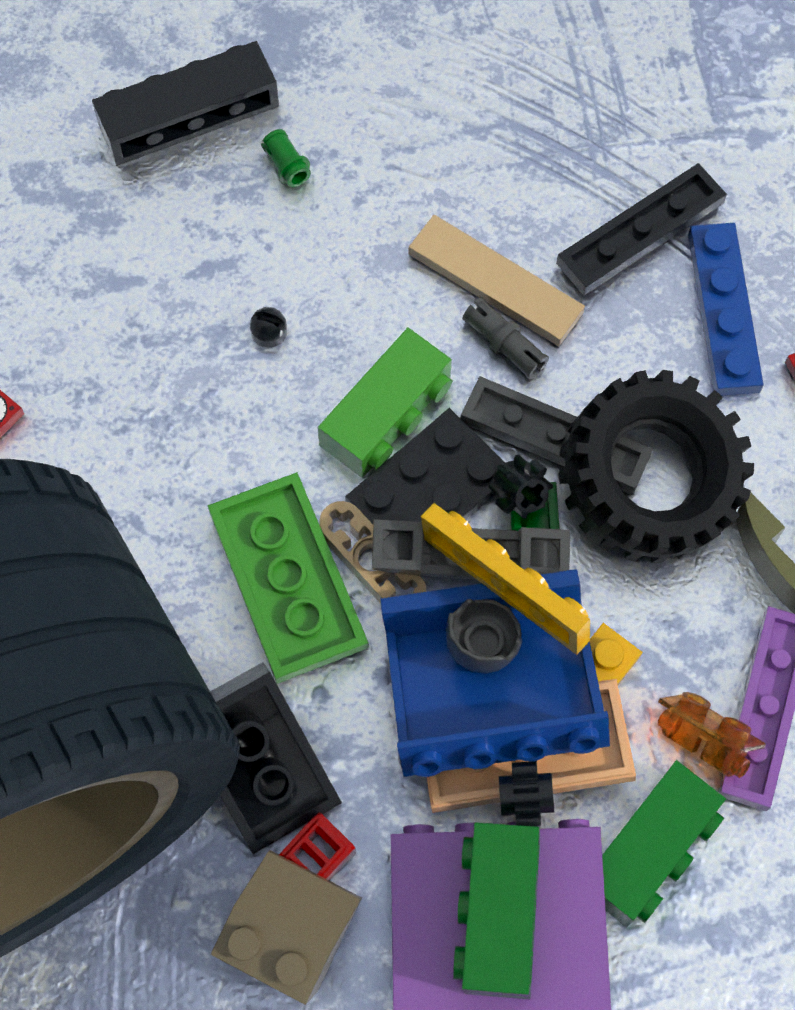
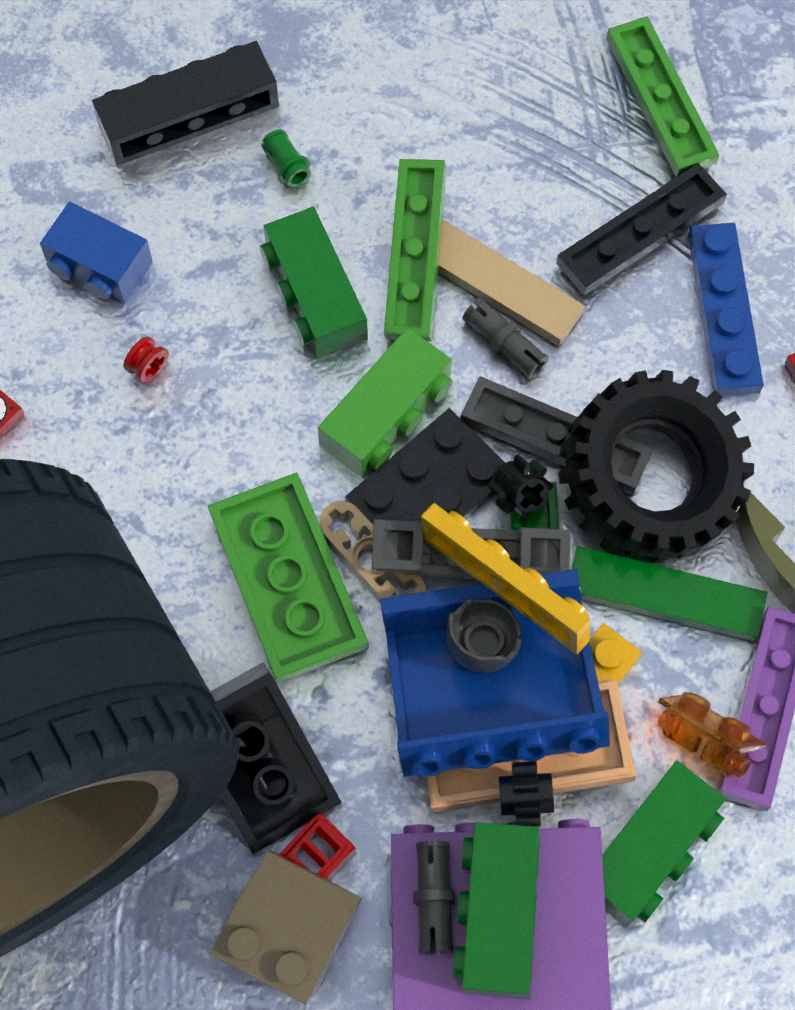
black hinge [250,307,287,347] -> none
none -> blue brick [40,201,153,304]
none -> red bush [123,336,169,384]
none -> green brick [260,206,368,359]
none -> bright green plate [384,159,447,341]
none -> dark grey pin [413,841,455,954]
none -> green tile [571,546,768,642]
none -> bright green plate [606,16,719,177]

